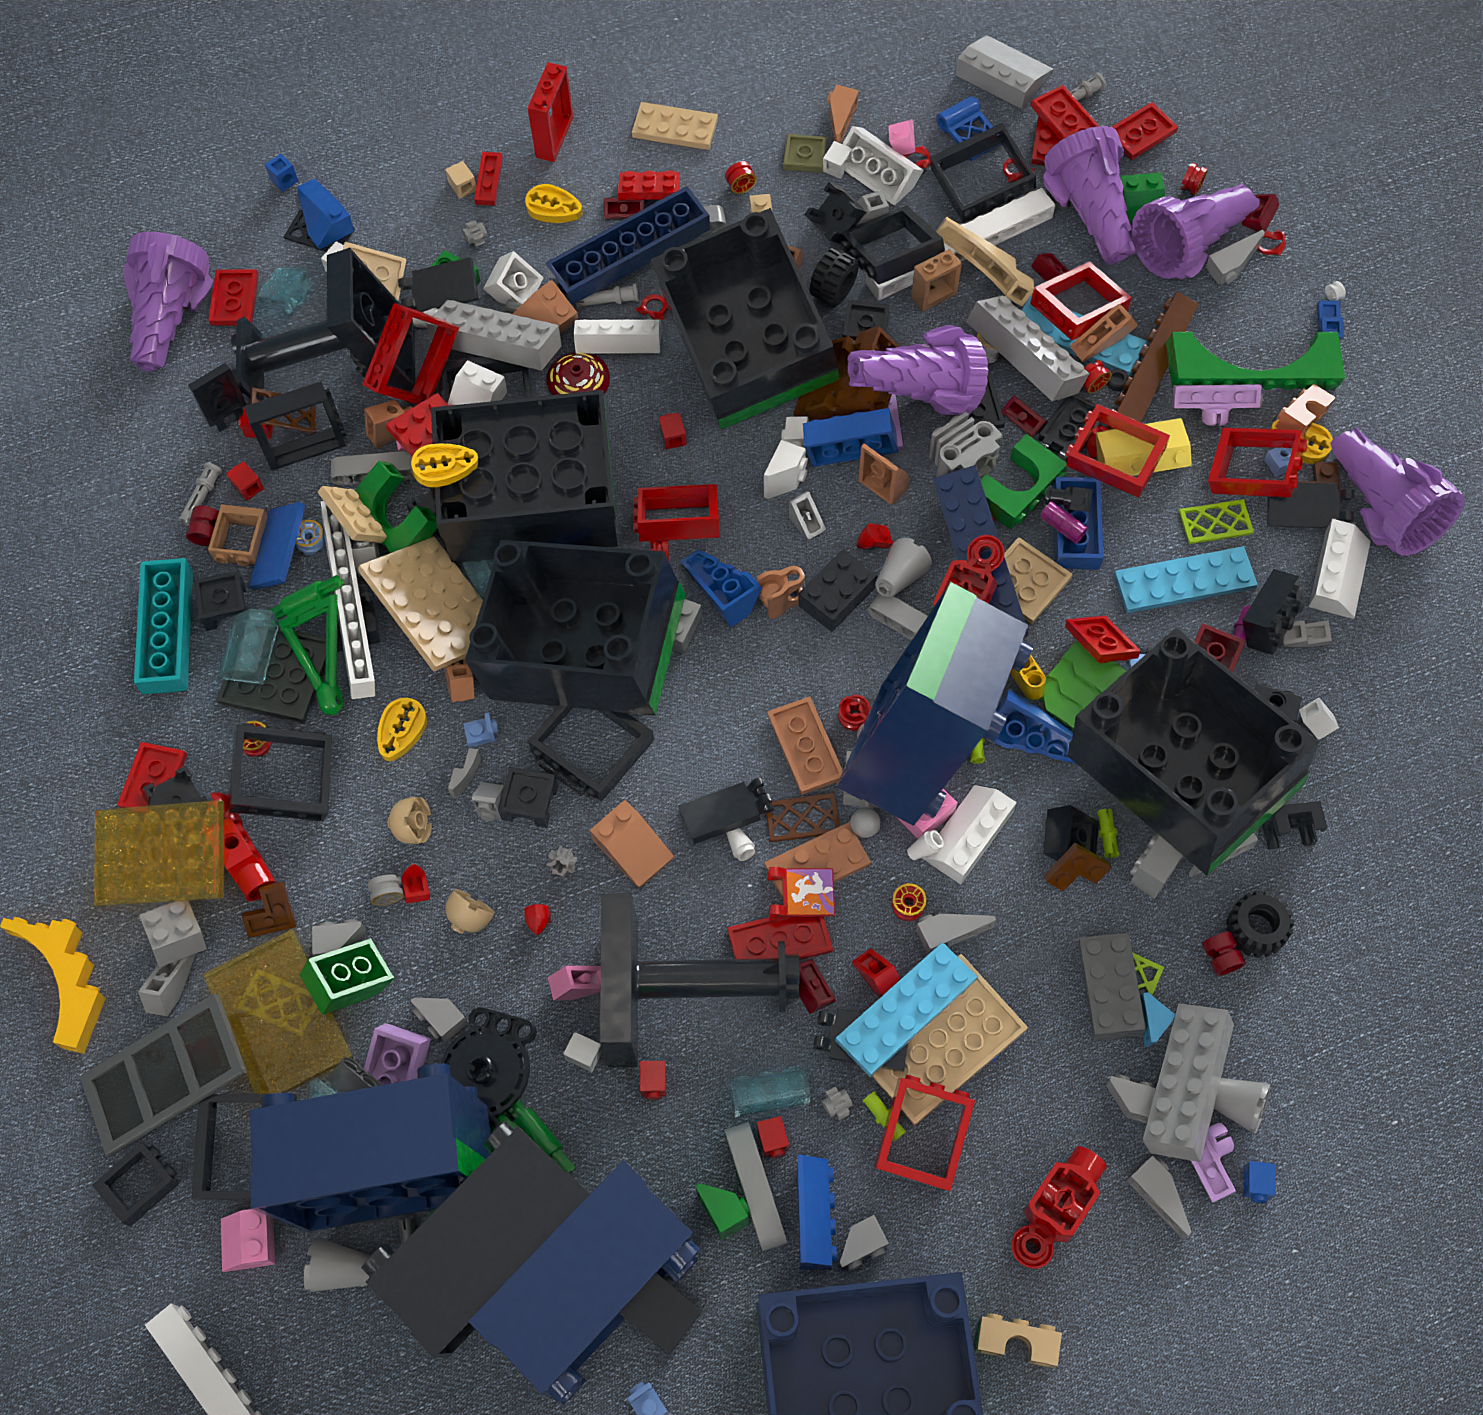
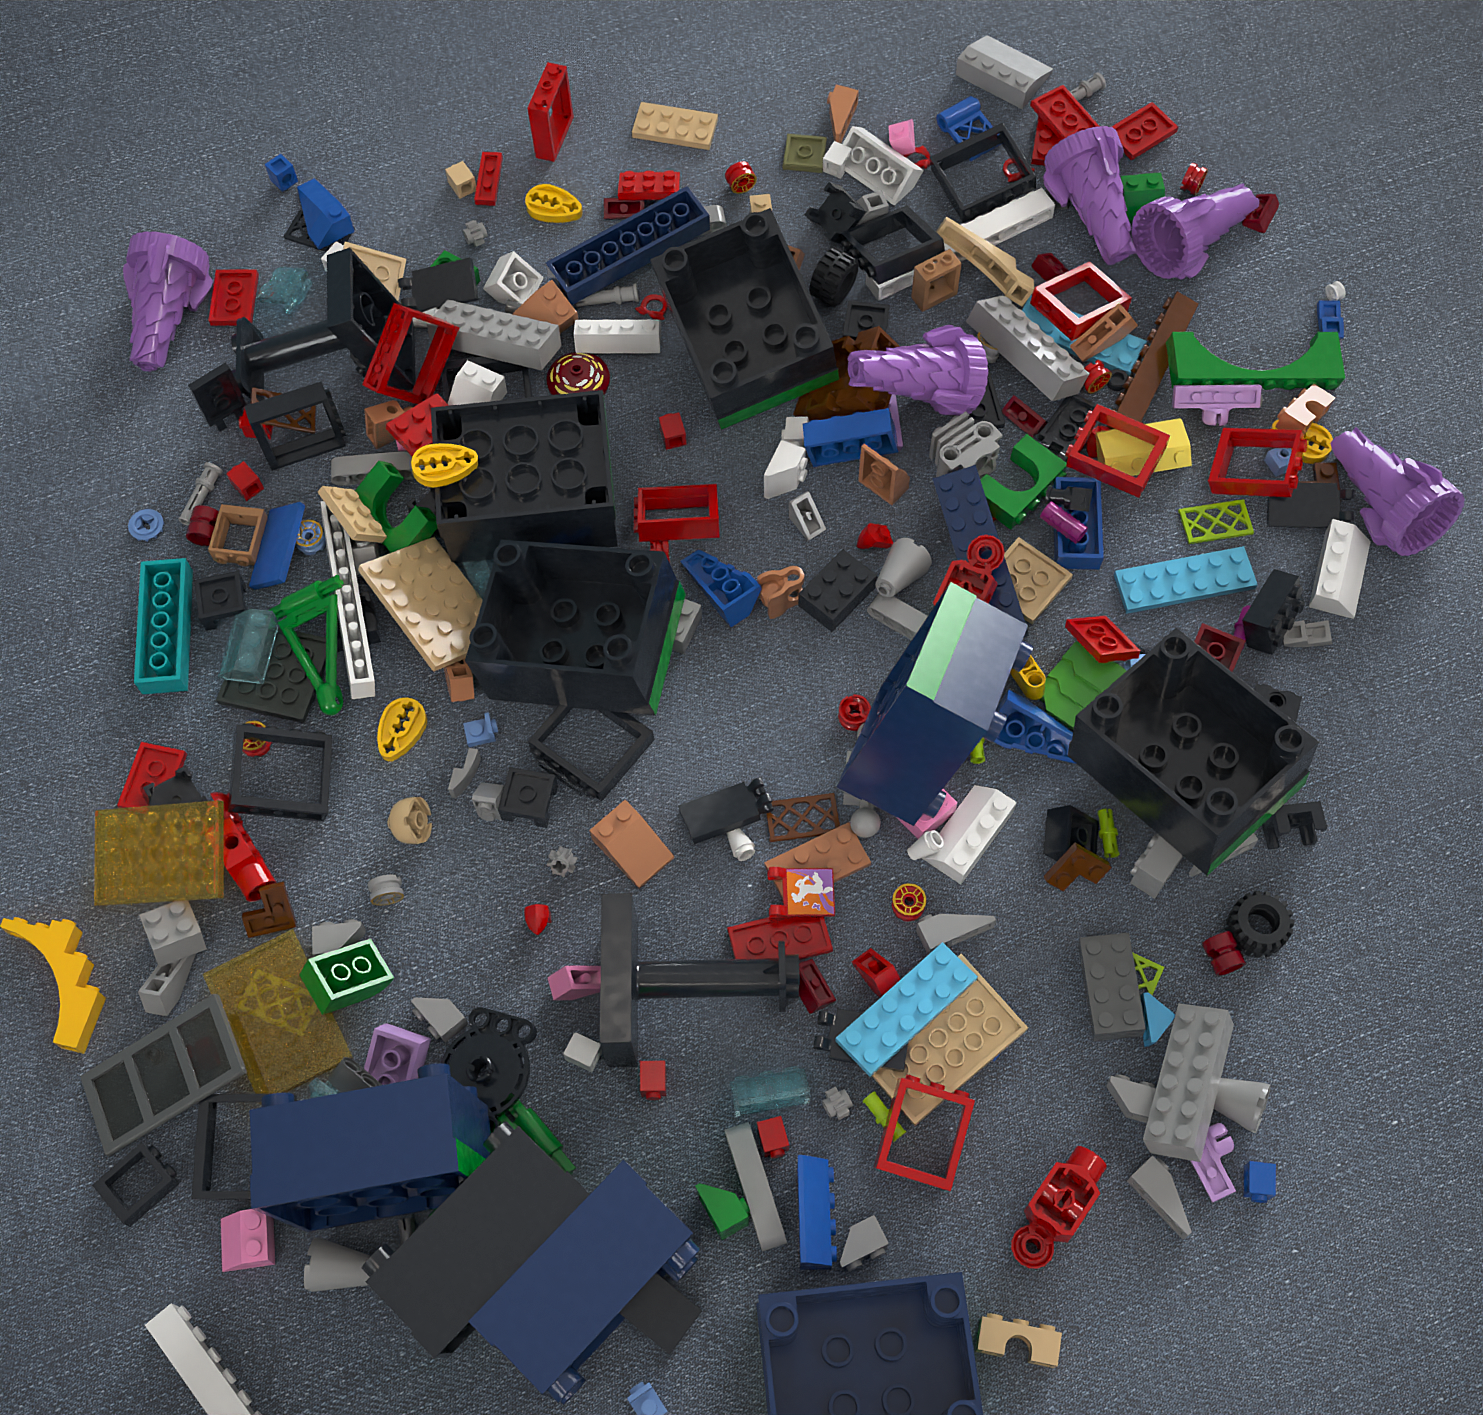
red plate [401,864,430,904] -> none
tan cylinder [445,889,495,934] -> none
nougat plate [767,696,843,795] -> none
light grey slope [1206,230,1265,286] -> none
red piece [1257,229,1286,256] -> none
white panel [1299,698,1339,739] -> none
none -> medium blue gear [128,509,164,542]

